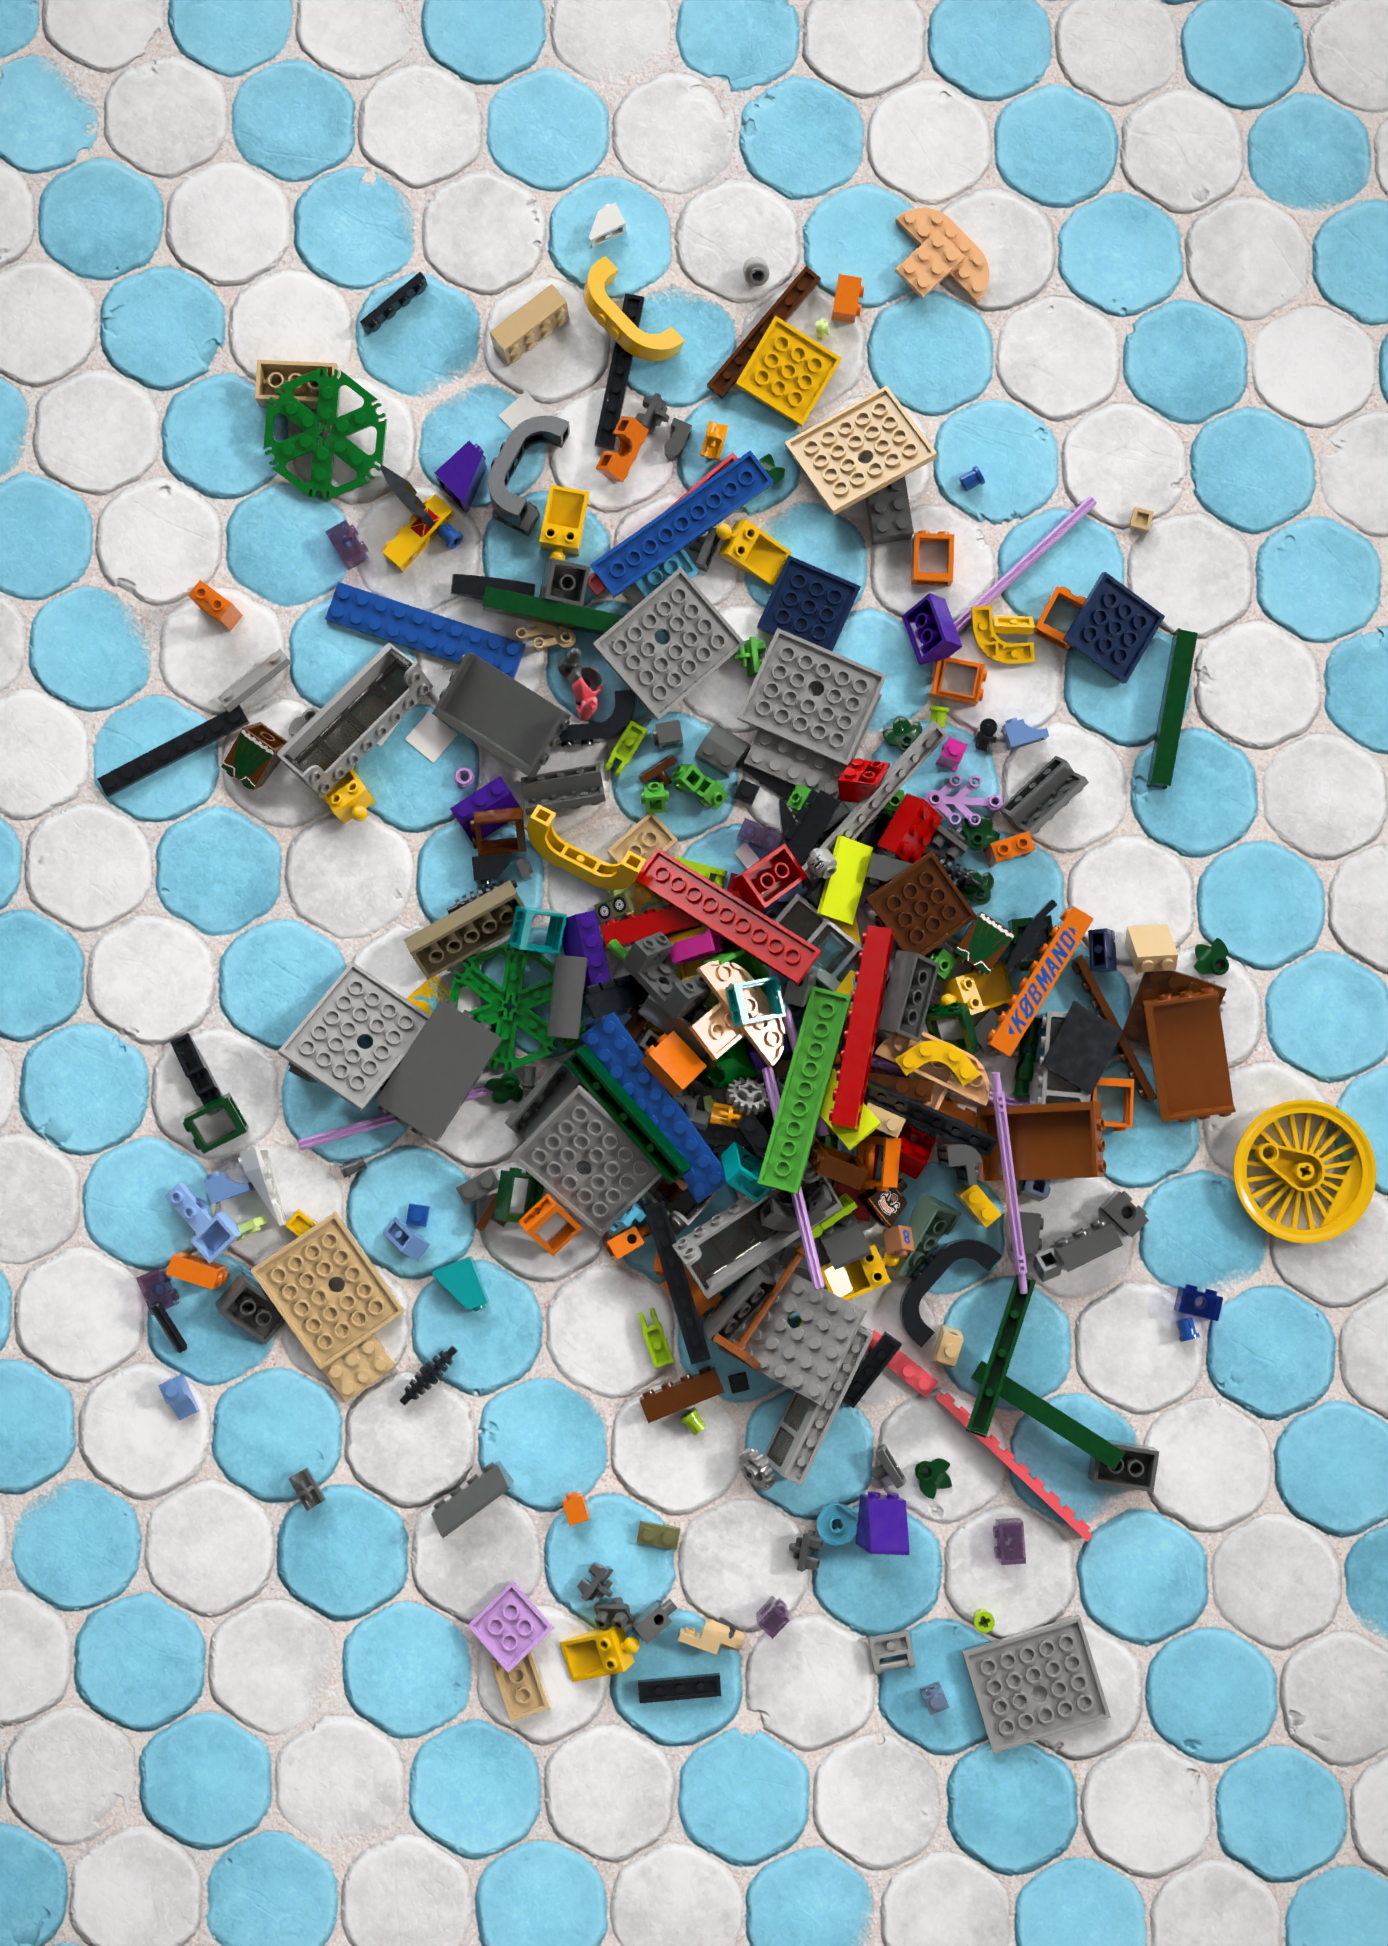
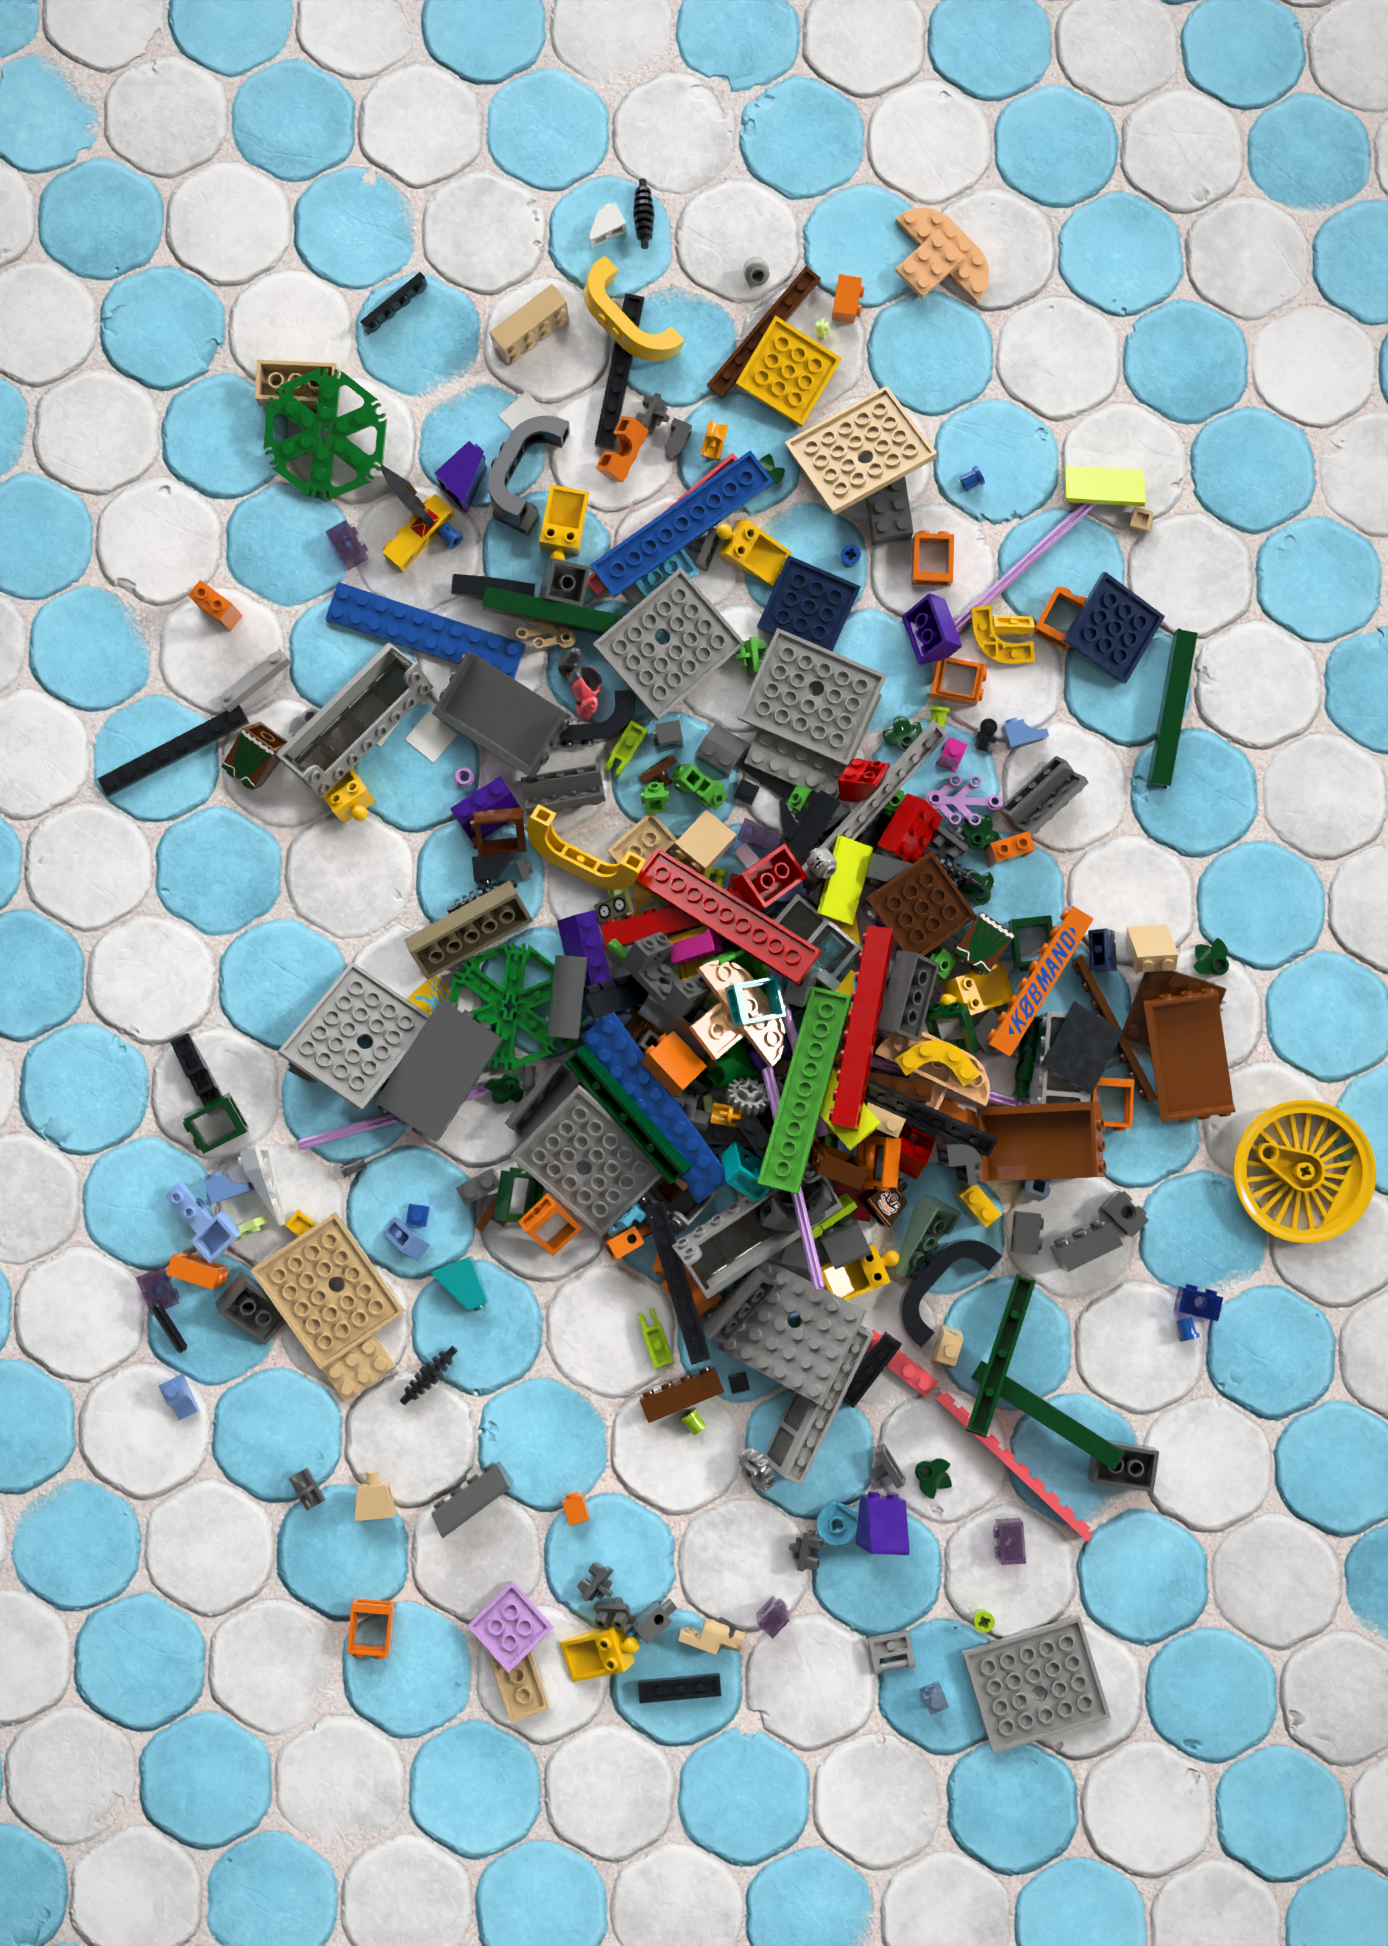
teal window [508,906,567,954] -> none
olive plate [637,1520,680,1550] -> none
dark orange tile [712,1245,806,1370] -> none
nougat brick [883,1225,915,1258] -> none
lavender axle [991,1072,1028,1294] -> none
black slope [1003,899,1057,972] -> none
dark grey brick [1033,1247,1063,1282] -> none
none -> orange window [347,1598,395,1659]
none -> tan torso [355,1471,397,1521]
none -> black piece [633,178,655,249]
none -> tan brick [674,810,737,875]
none -> blue bush [841,544,861,567]
none -> neon yellow tile [1064,466,1146,507]

